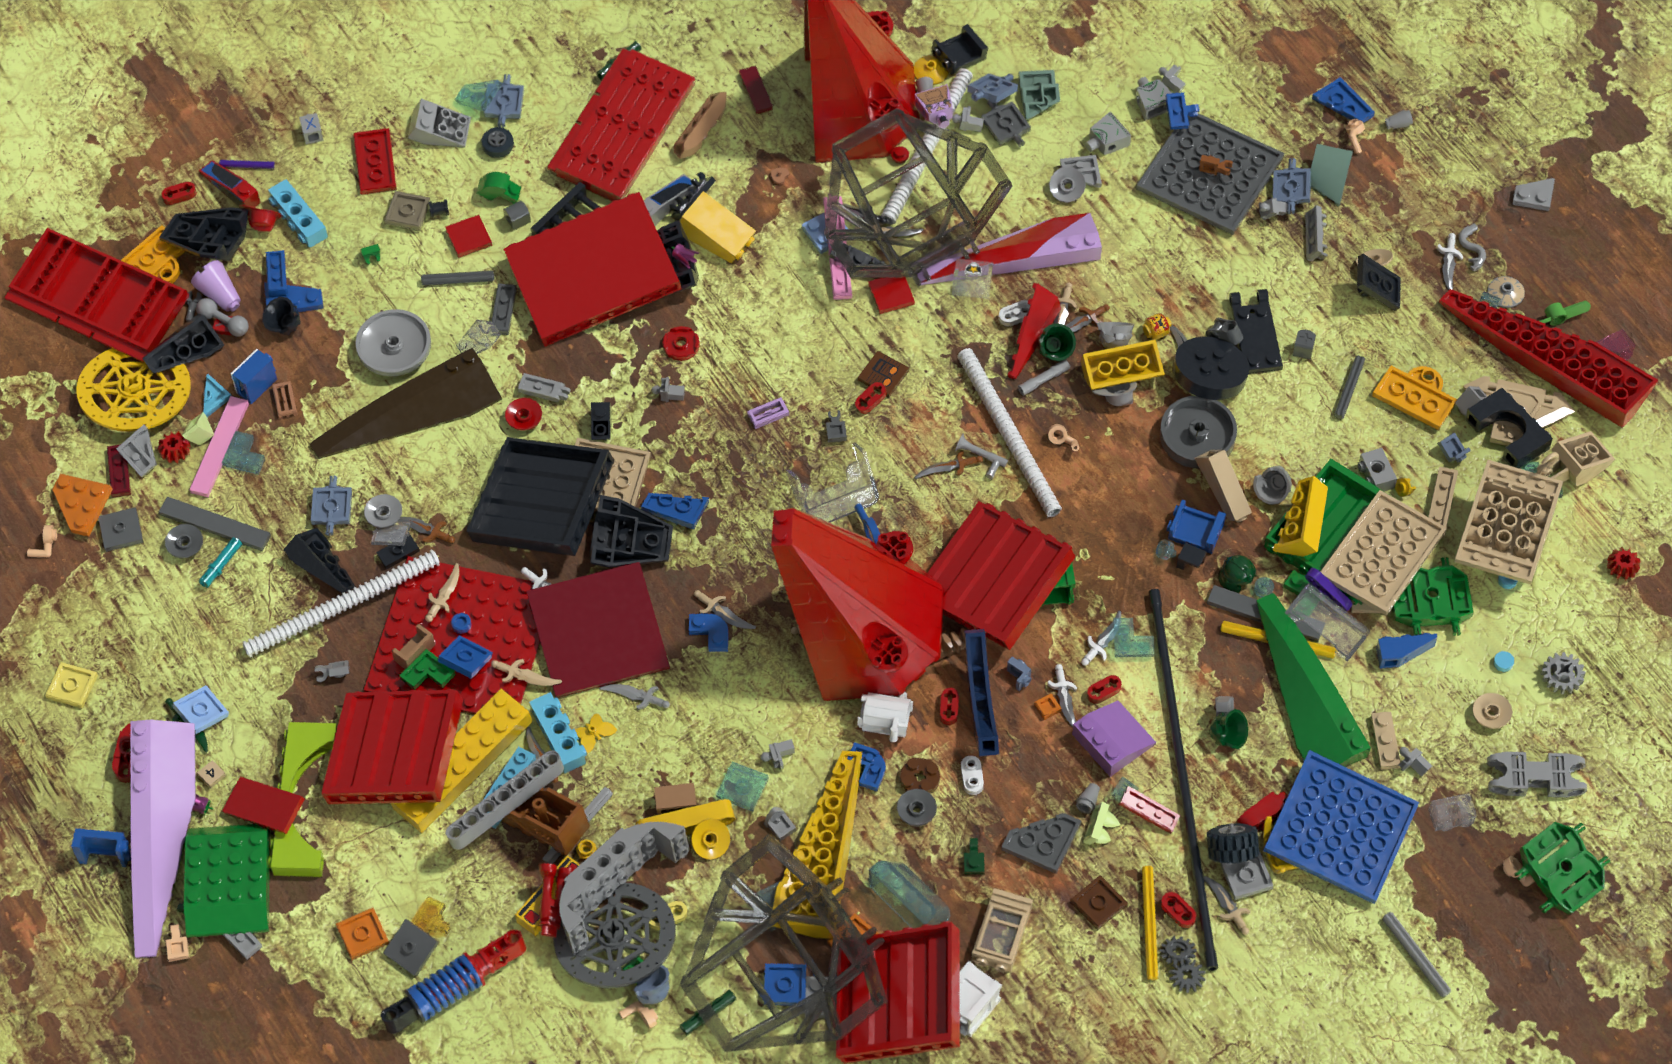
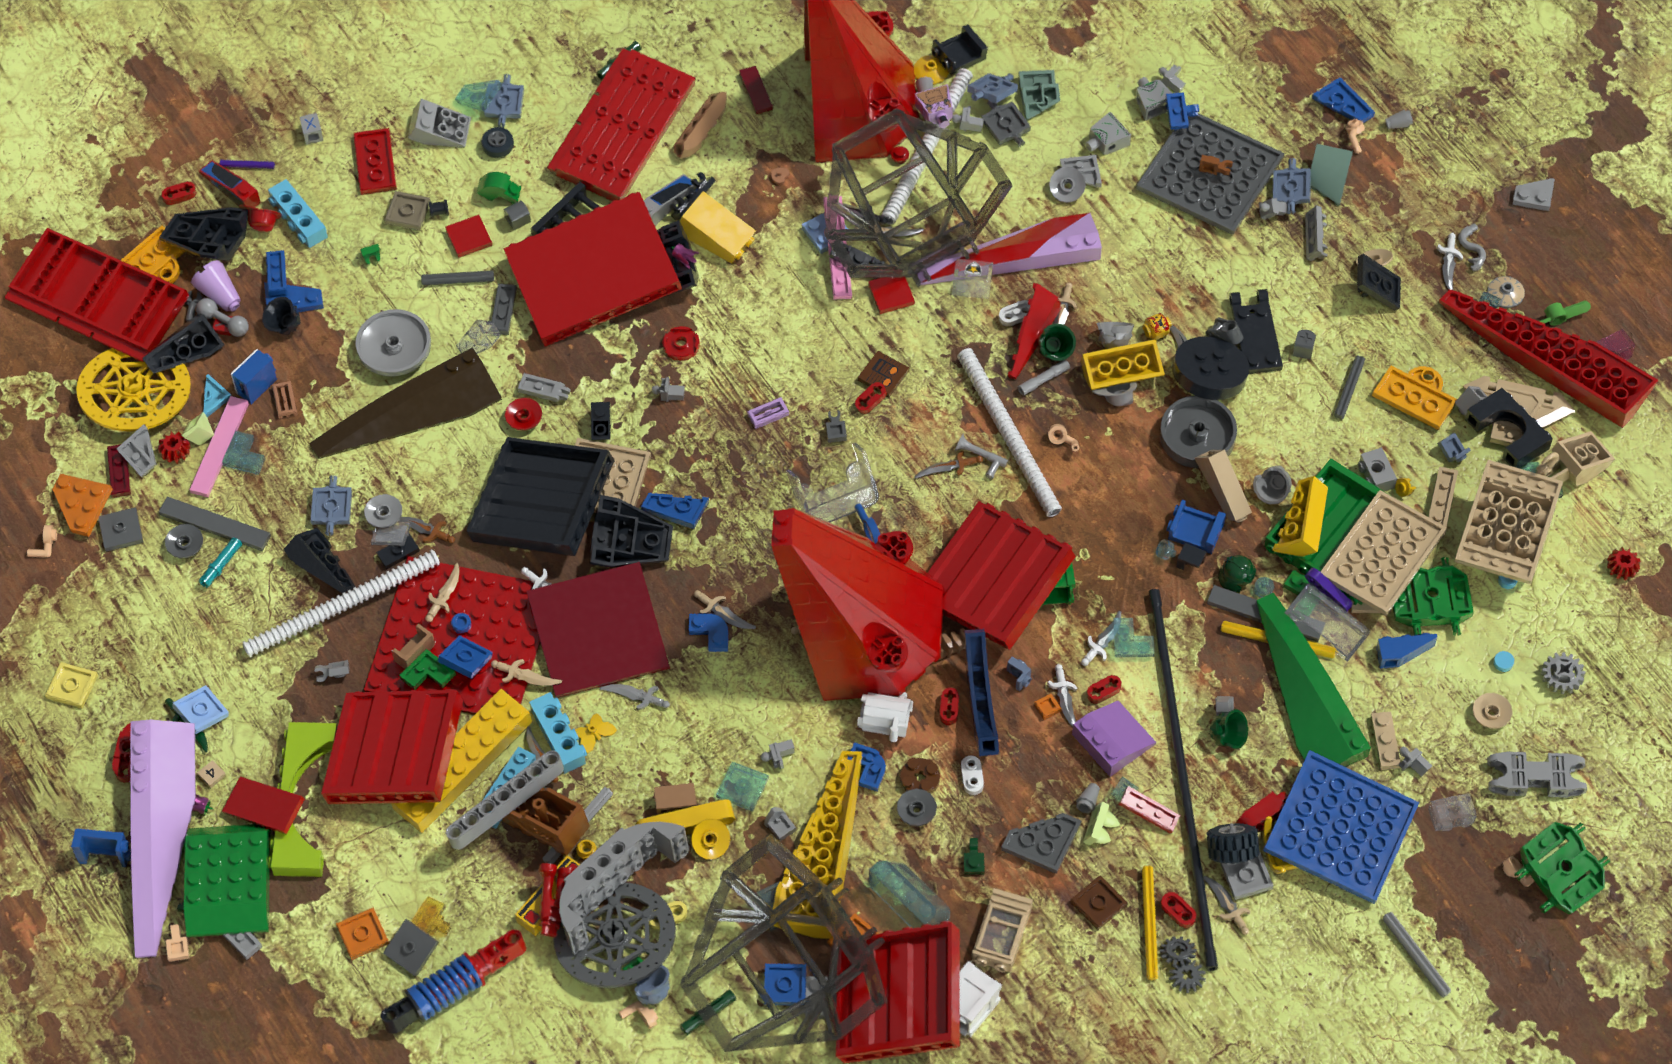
dark orange piece [1065,304,1110,332] -> none

